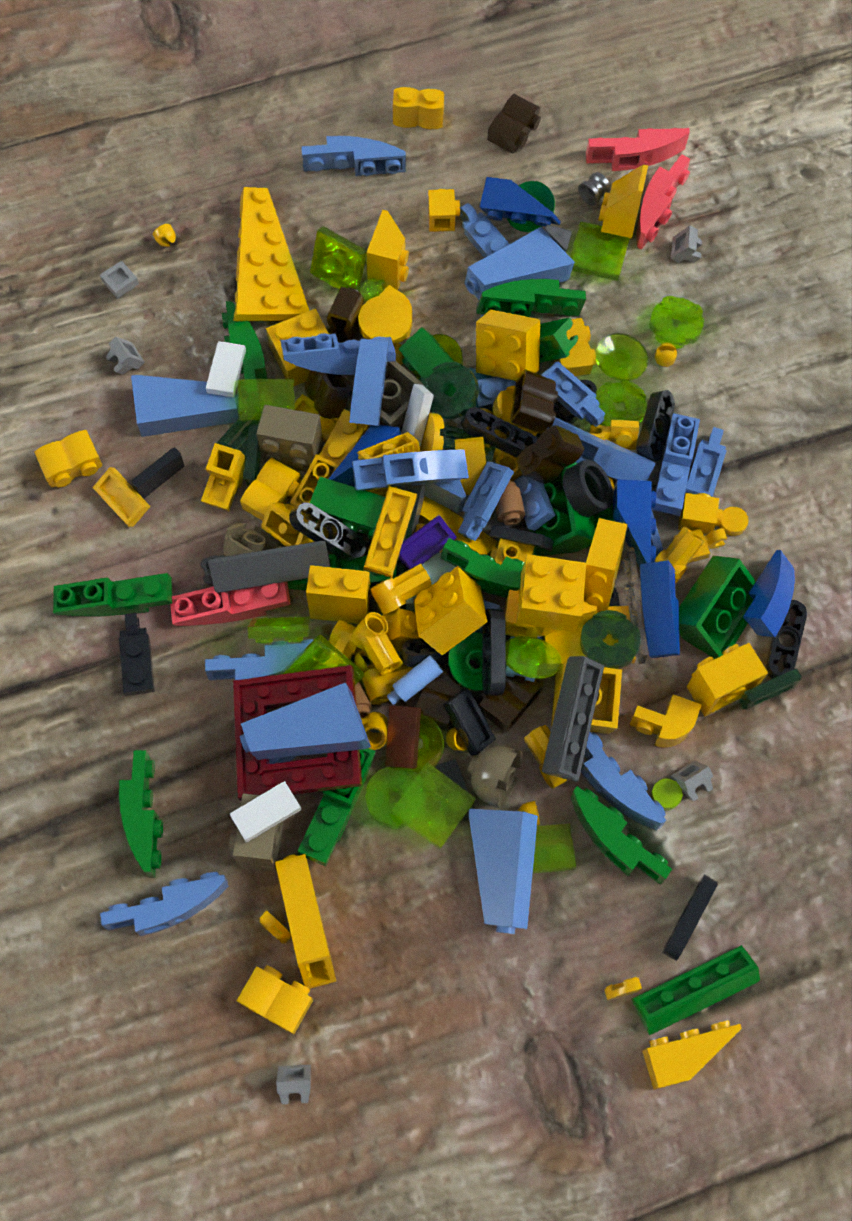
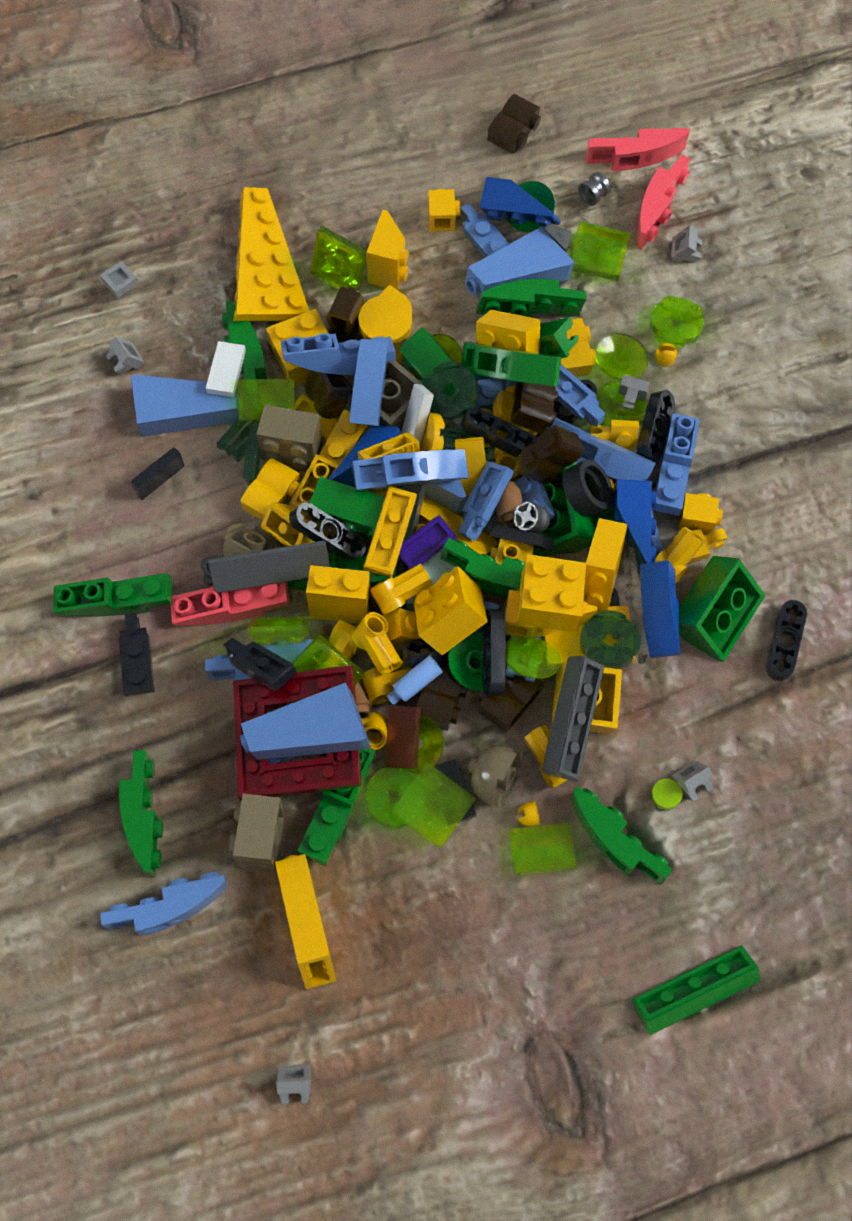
yellow brick [34,430,103,488] -> none
yellow plate [92,467,151,527] -> none
yellow hinge [152,224,176,247] -> none
yellow brick [201,443,246,512] -> none
white tile [230,781,301,843] -> none
yellow brick [237,965,313,1035] -> none
yellow tile [259,910,292,944] -> none
medium blue slope [301,136,406,176] -> none
yellow hinge [354,650,376,674] -> none
clear neon green plate [360,278,385,301] -> none
yellow brick [393,87,444,129] -> none
black tile [443,688,496,756] -> none
yellow hinge [446,727,467,751] -> none
medium blue slope [469,809,538,934] -> none
medium blue slope [581,732,667,830] -> none
yellow slope [598,164,648,238] -> none
yellow tile [604,976,642,1000] -> none
yellow brick [630,694,702,748] -> none
yellow slope [642,1020,742,1090] -> none
black beam [662,874,718,961] -> none
medium blue hinge [685,427,727,497] -> none
yellow brick [687,643,768,717] -> none
yellow tile [719,507,749,536] -> none
clear green tile [739,668,802,710] -> none
blue slope [743,550,795,637] -> none
none -> black hinge [223,638,297,692]
none -> green slope [461,342,561,386]
none -> flat silver wheel [513,502,550,533]
none -> light grey tile [618,374,650,411]

